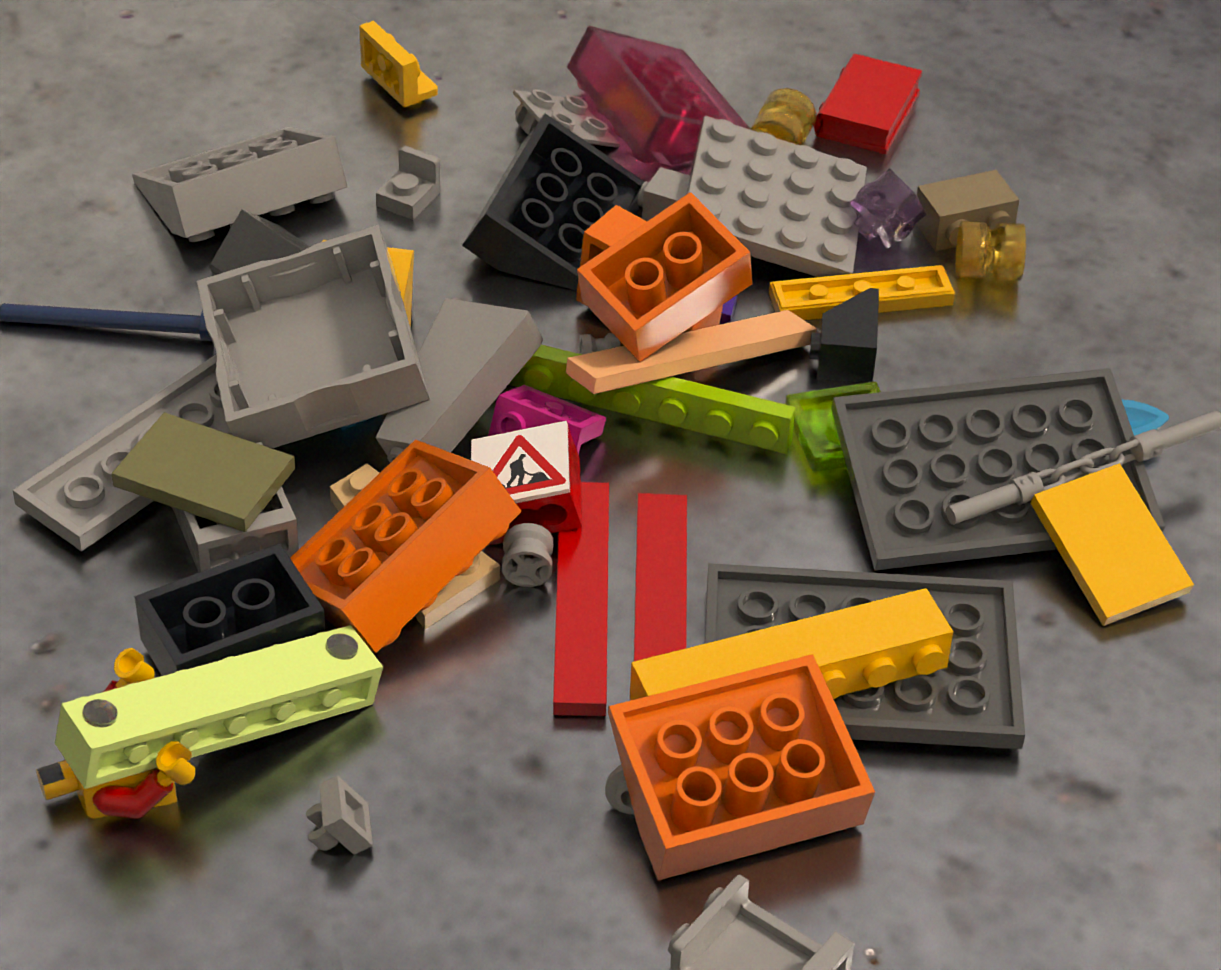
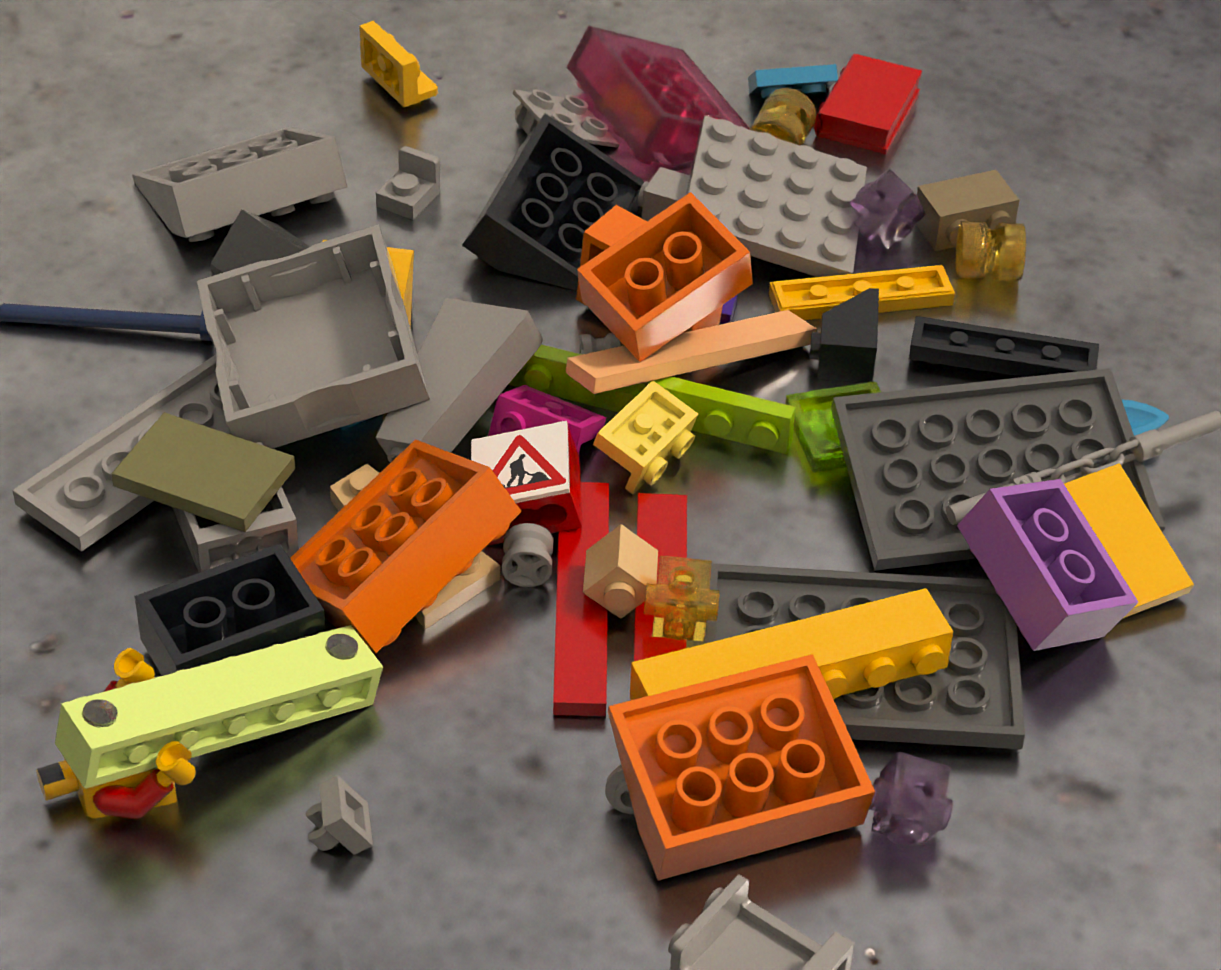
none -> tan brick [583,524,658,619]
none -> light yellow bracket [593,381,698,494]
none -> clear yellow brick [644,555,720,642]
none -> dark azure plate [748,64,838,99]
none -> clear purple brick [869,752,953,847]
none -> black plate [909,316,1099,377]
none -> medium lavender brick [957,479,1139,651]

